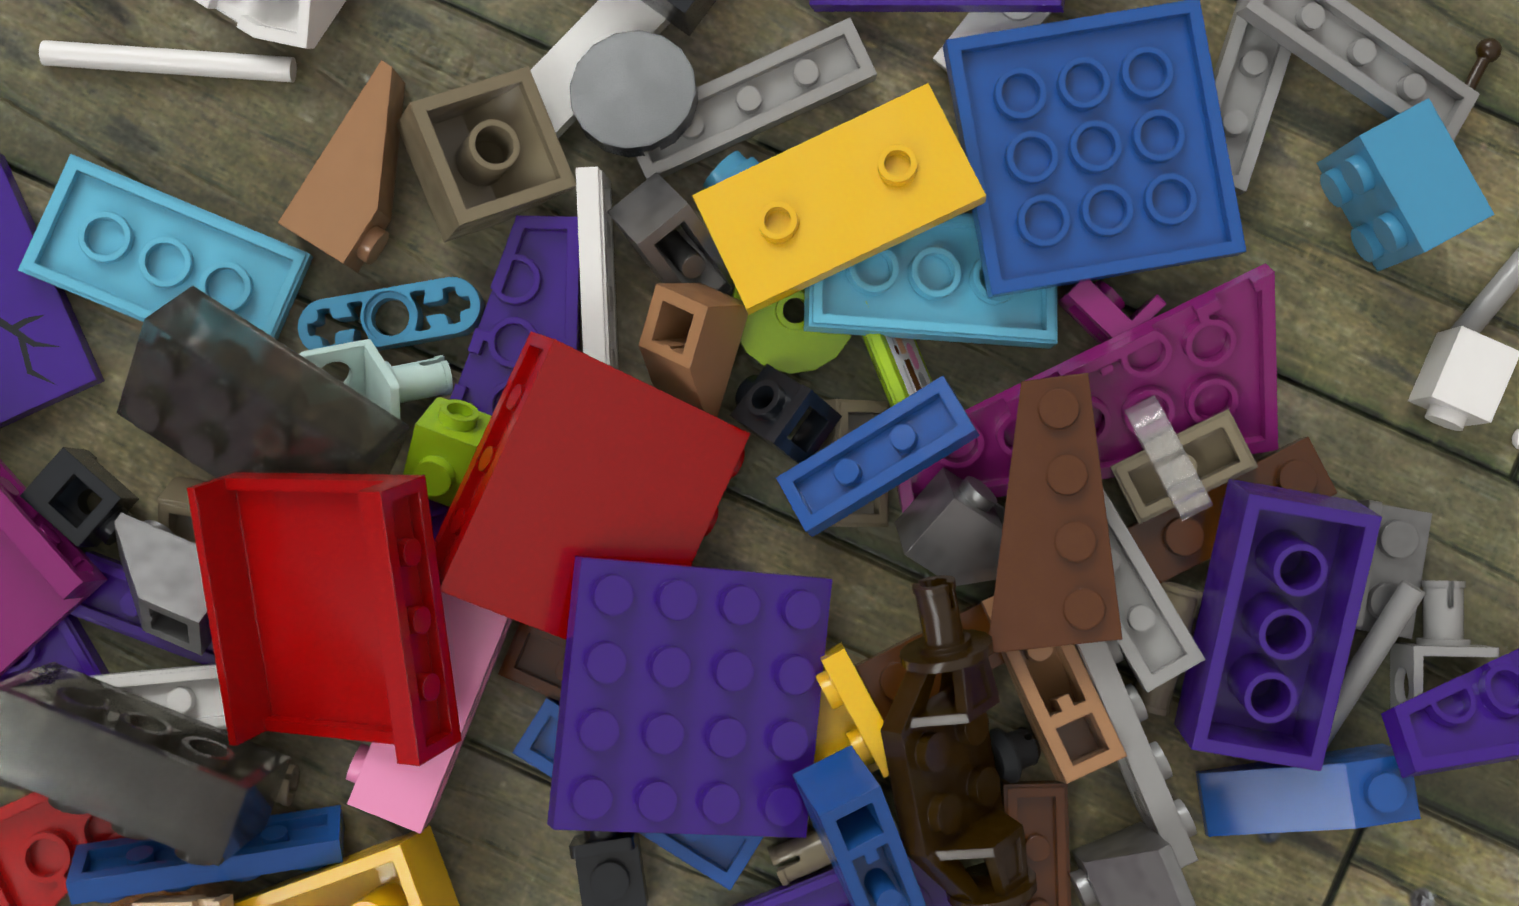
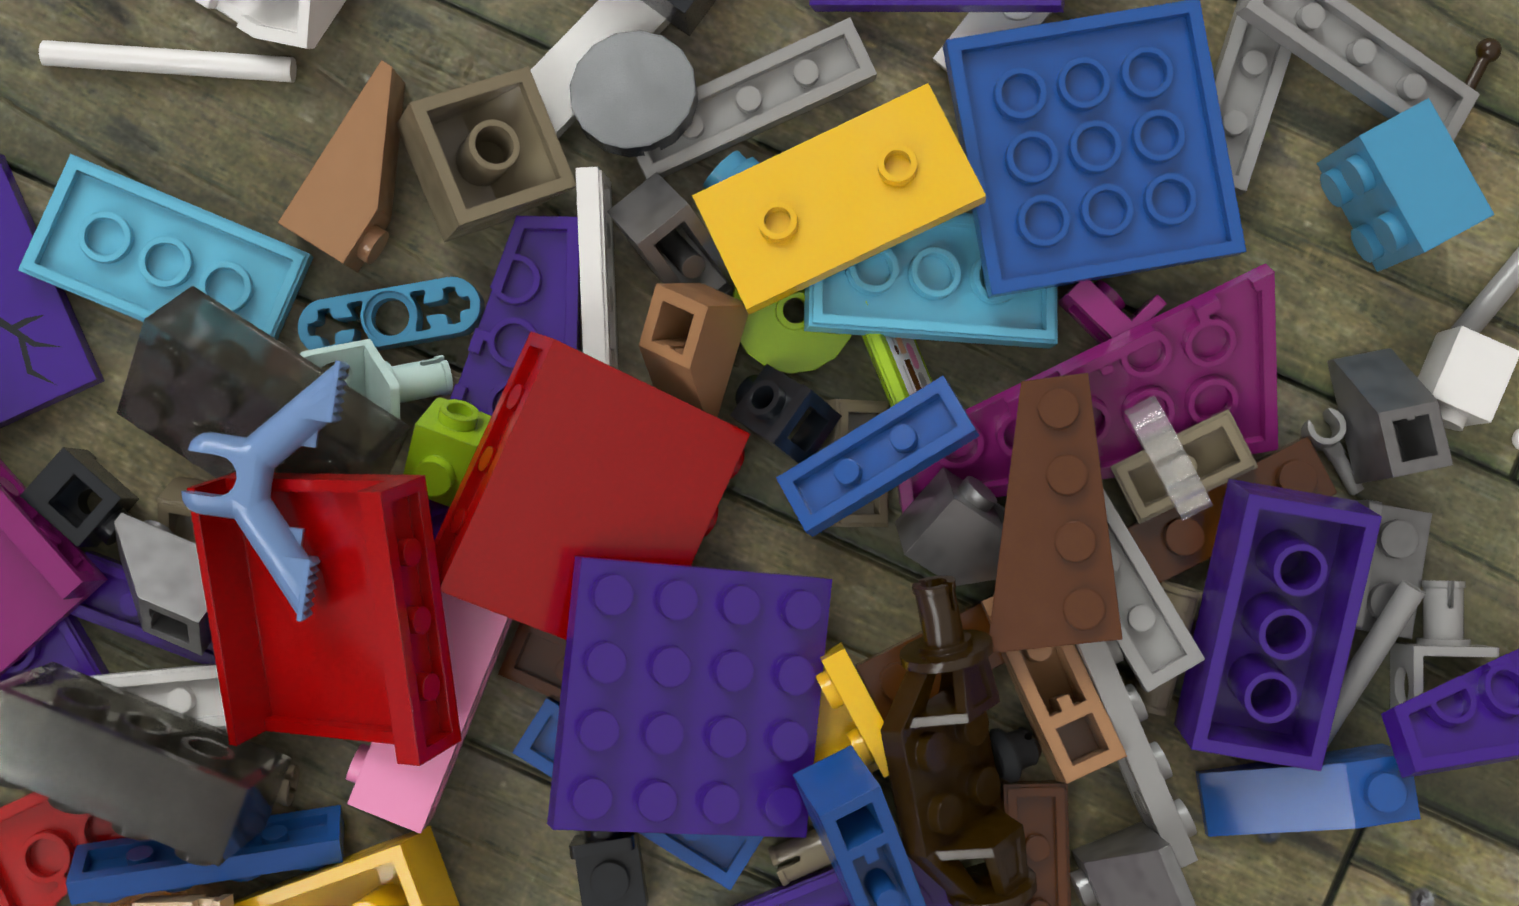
none -> medium blue piece [181,360,350,622]
none -> light grey hand [1301,408,1364,495]
none -> flat silver slope [1327,348,1453,484]

